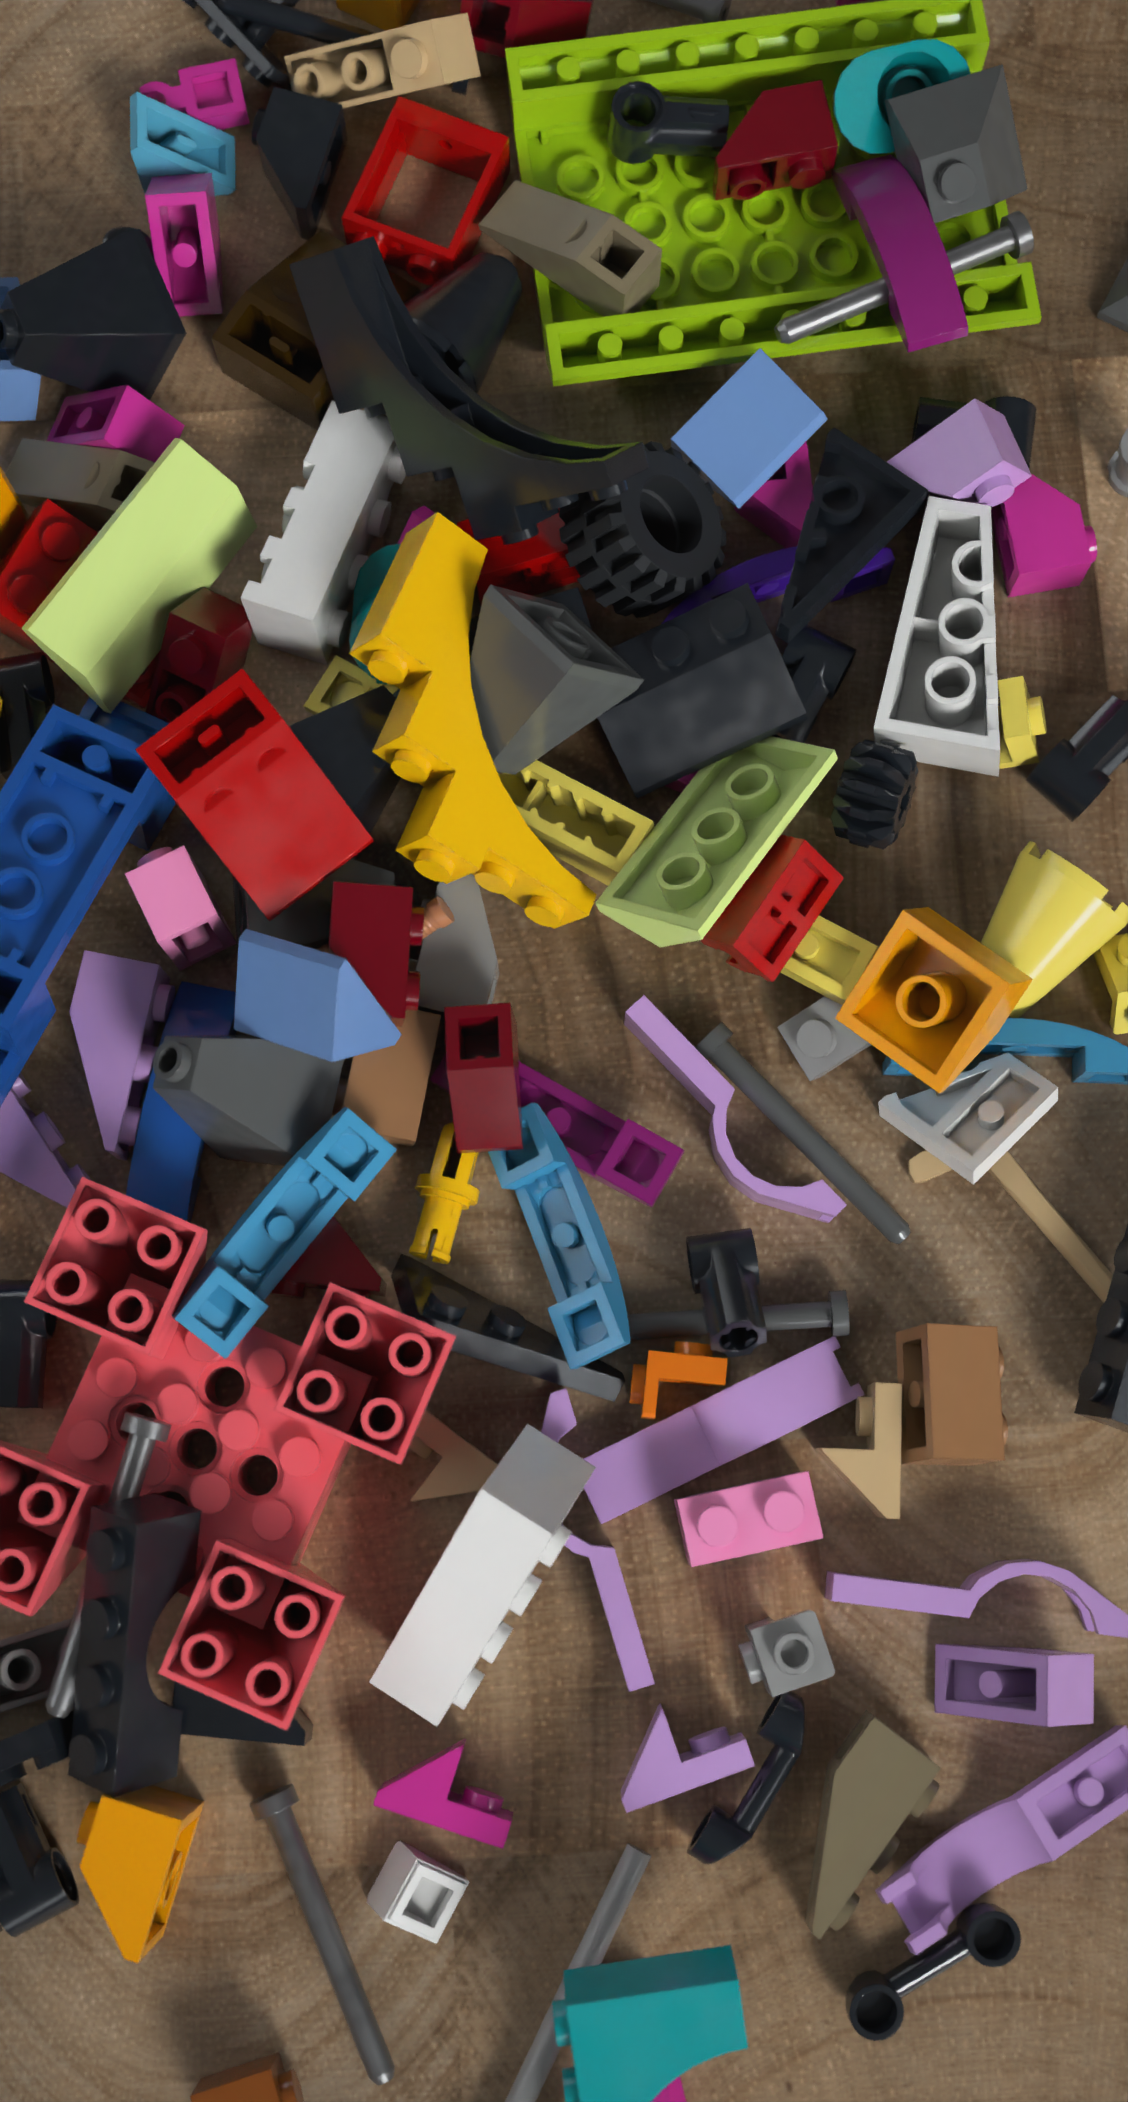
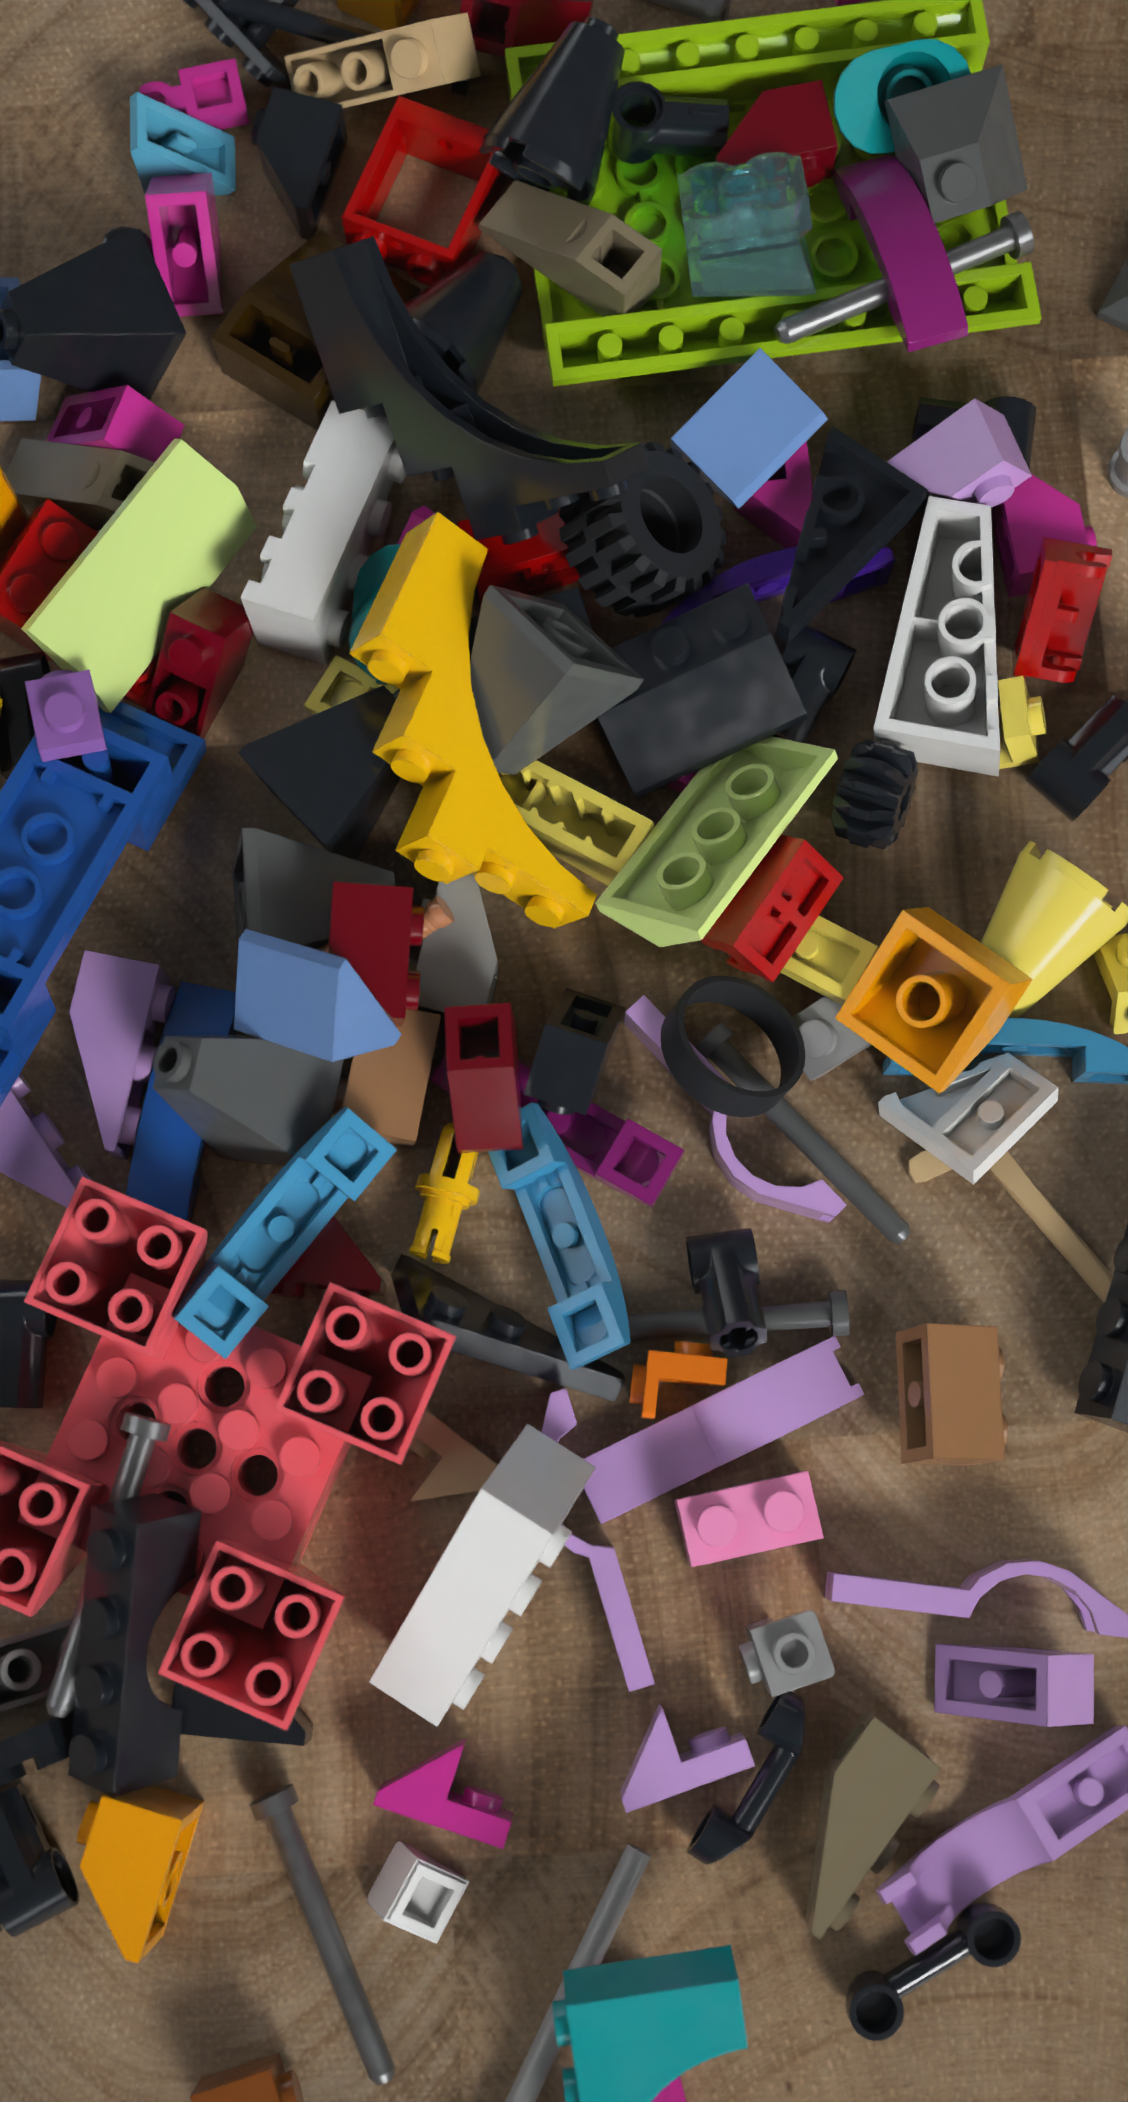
bright pink brick [125,845,237,971] -> none
red slope [135,668,374,922] -> none
tan slope [815,1382,902,1519] -> none
none -> medium lavender bracket [25,669,107,762]
none -> black cone [479,17,625,206]
none -> black slope [524,988,626,1115]
none -> black tyre [660,975,805,1117]
none -> clear light blue piece [677,152,817,297]
none -> red hinge [1012,536,1113,683]

